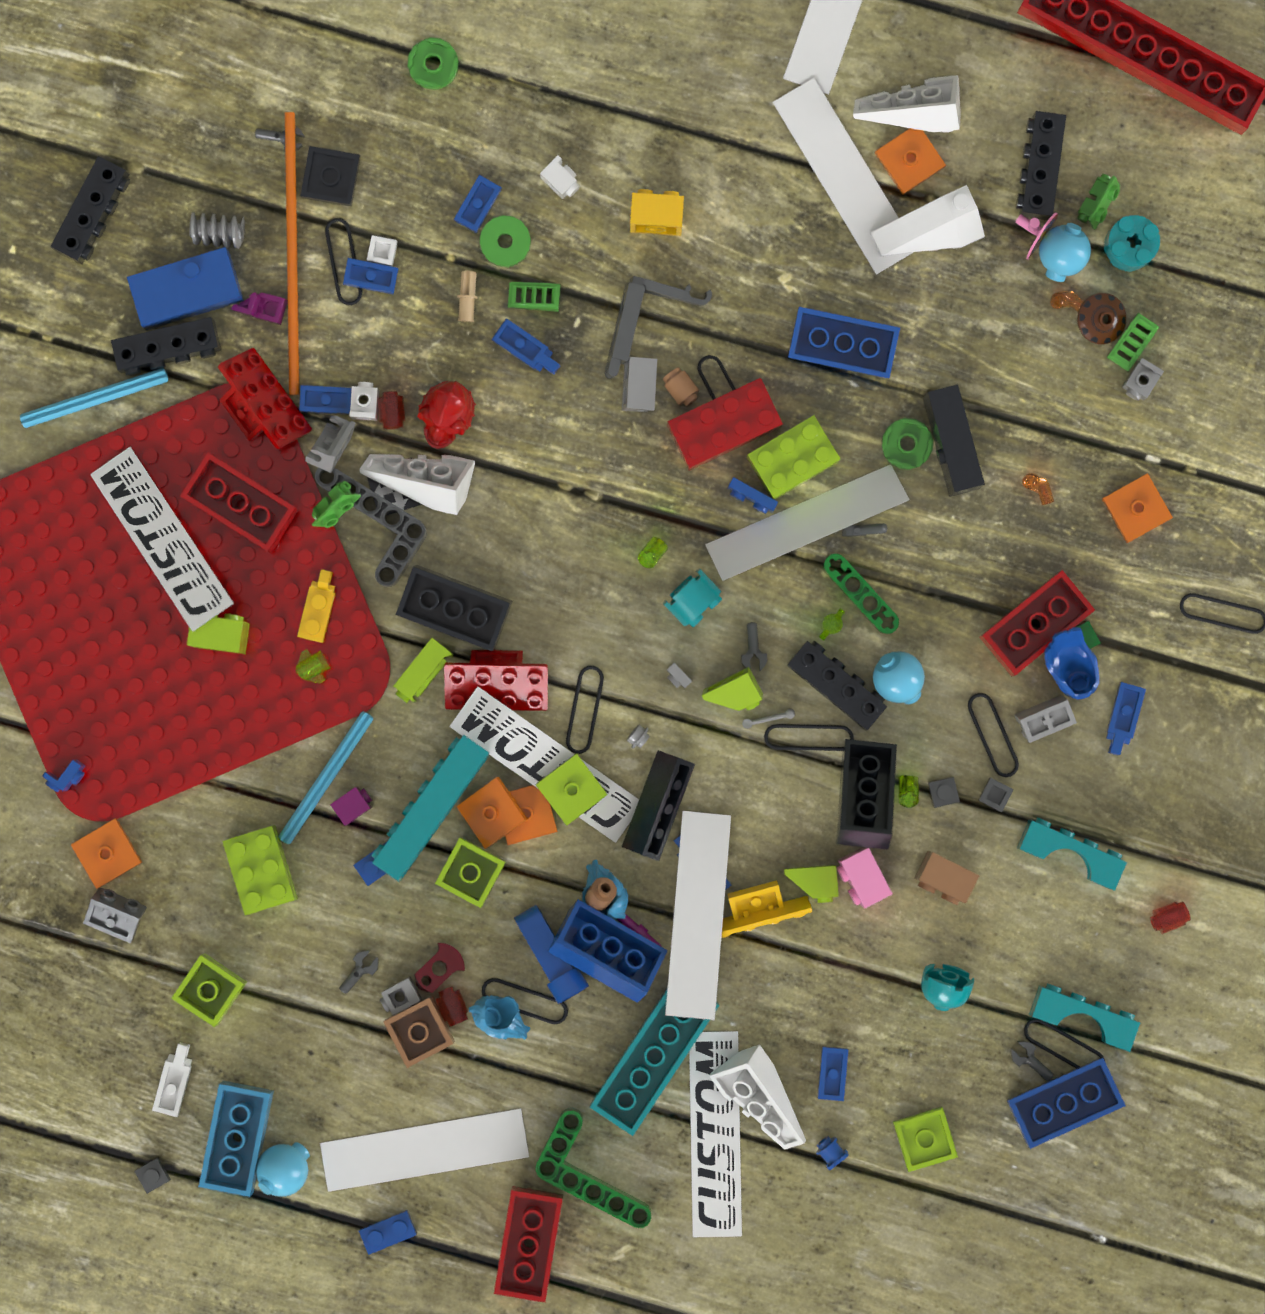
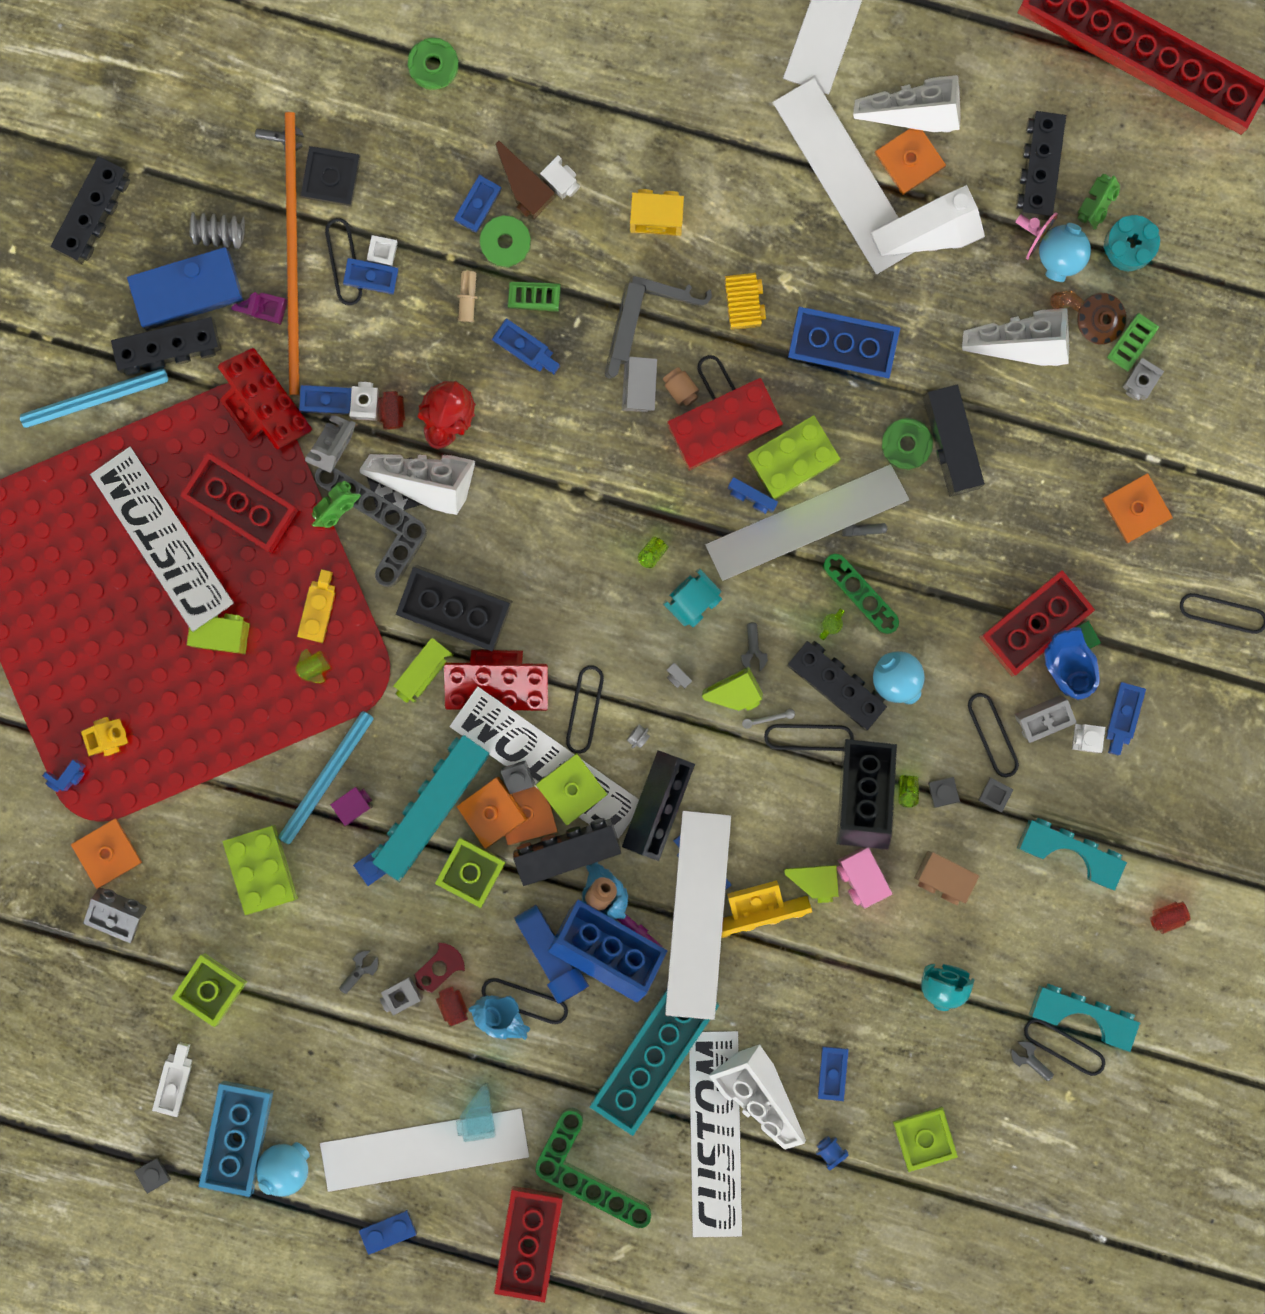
medium nougat brick [383,995,455,1068] -> none
blue brick [1006,1058,1126,1149] -> none
clear orange arm [1022,473,1054,506] -> none
none -> yellow brick [81,717,128,756]
none -> clear light blue slope [456,1083,496,1142]
none -> reddish brown slope [495,140,555,220]
none -> dark grey plate [501,760,535,794]
none -> black brick [513,818,622,887]
none -> yellow brick [725,273,766,330]
none -> white wedge [962,308,1069,366]
none -> white brick [1072,724,1105,753]

